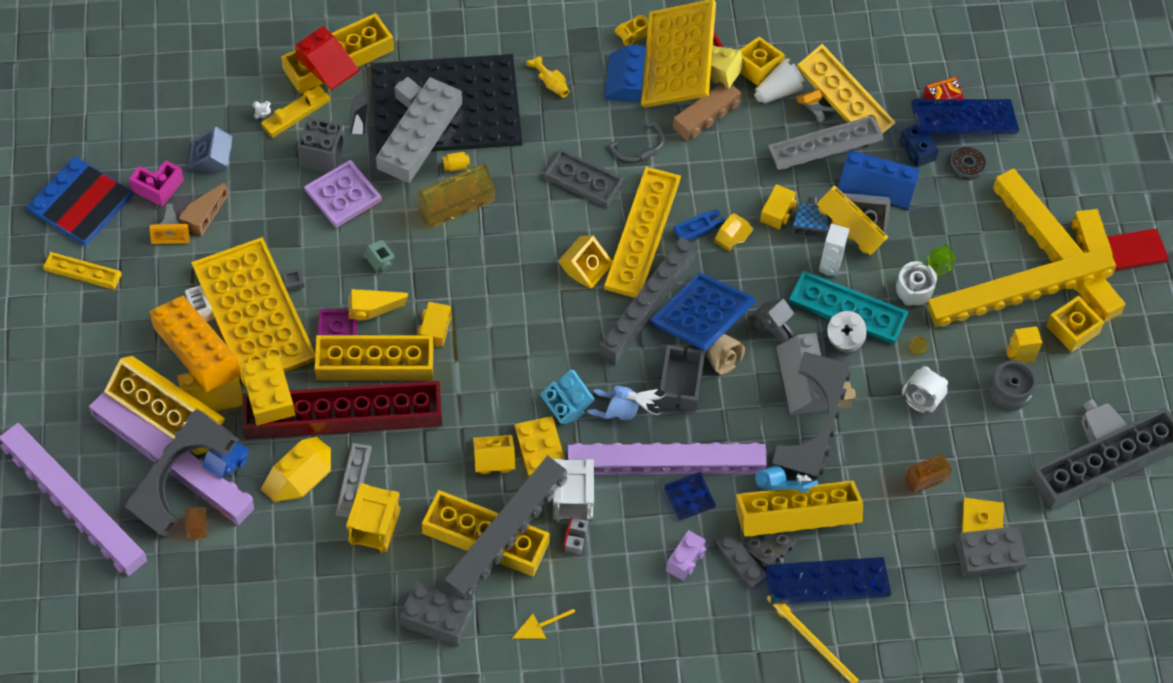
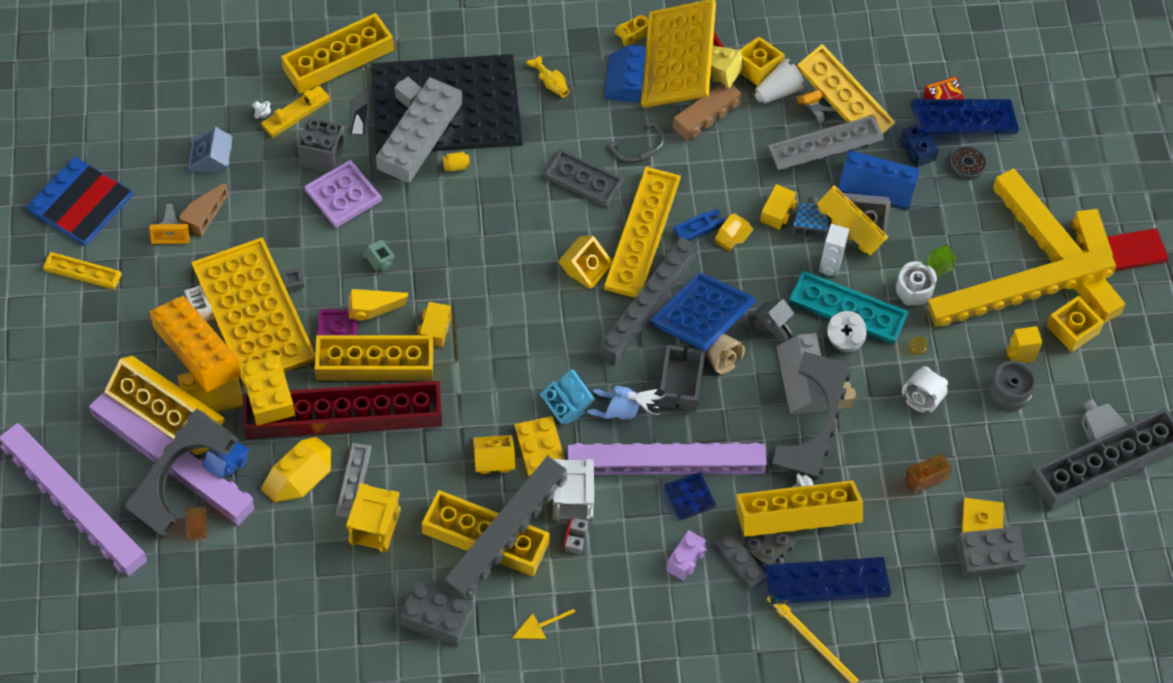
dark pink brick [129,160,184,207] -> none
red slope [295,26,359,91] -> none
clear yellow slope [418,163,495,228] -> none
dark azure door [755,465,818,492] -> none

